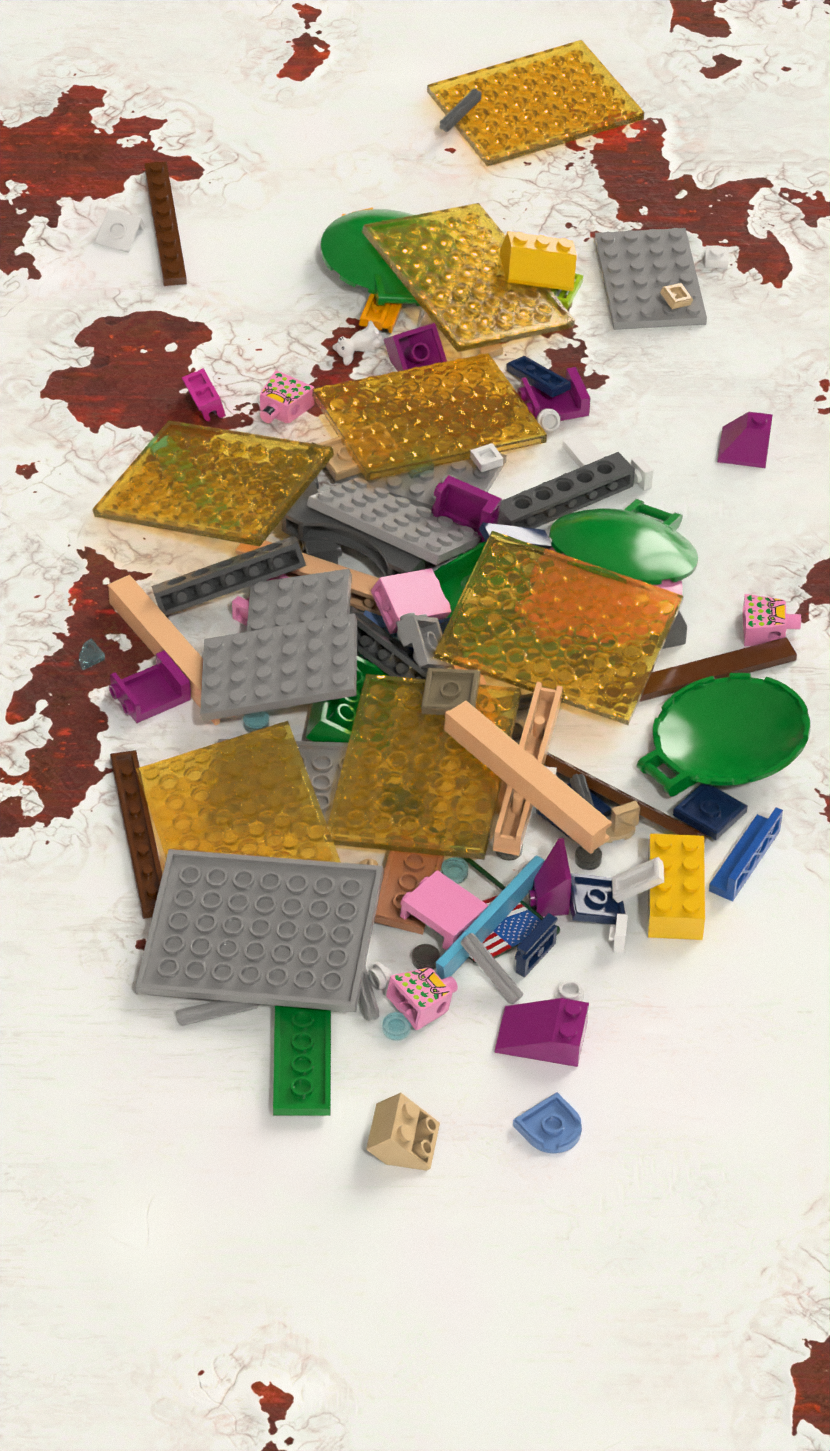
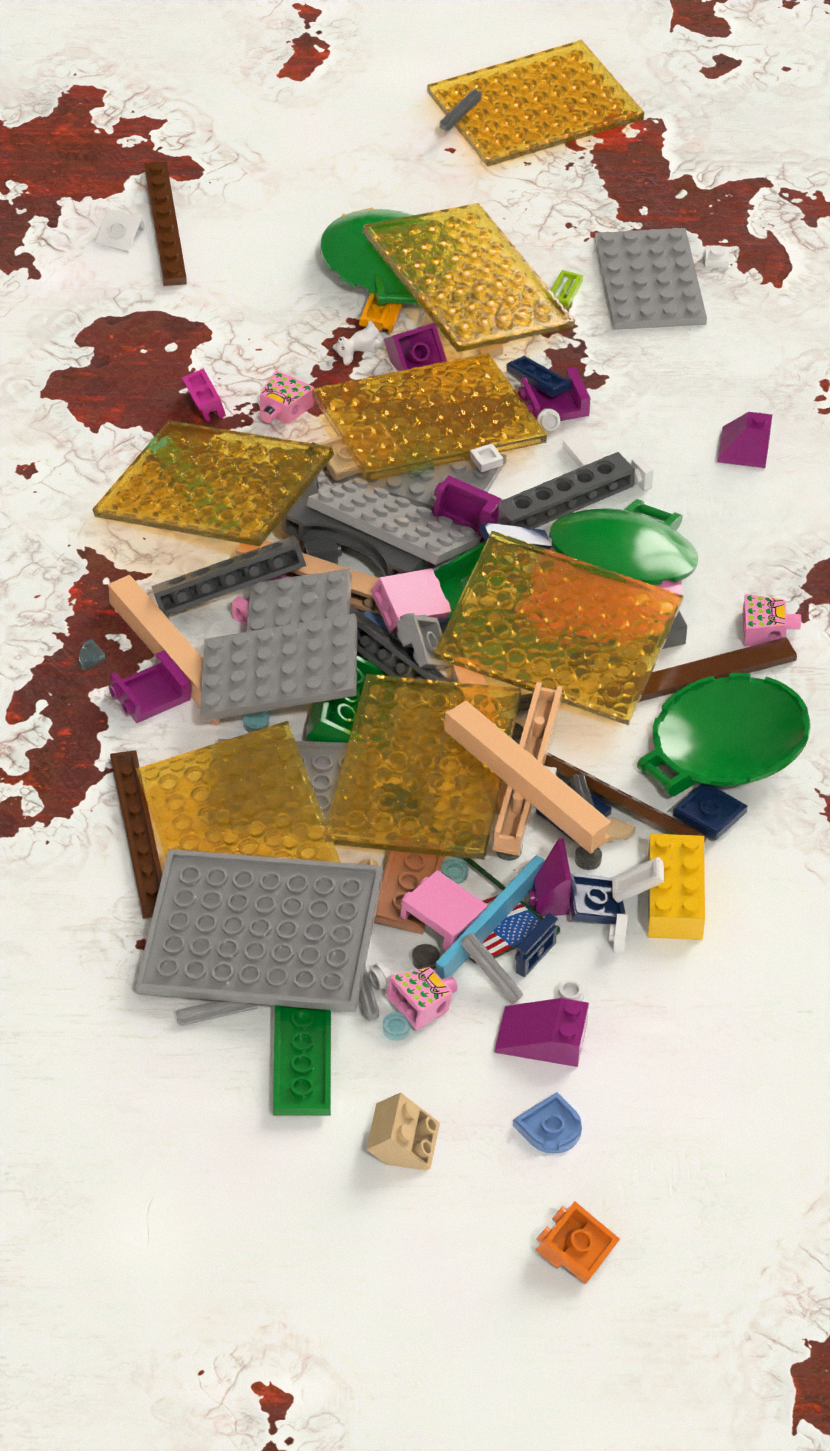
dark tan tile [421,668,481,715] -> none
yellow slope [499,231,577,291] -> none
tan tile [610,801,640,833] -> none
tan tile [660,283,693,309] -> none
blue fence [709,807,783,902] -> none
none -> orange plate [535,1201,620,1284]

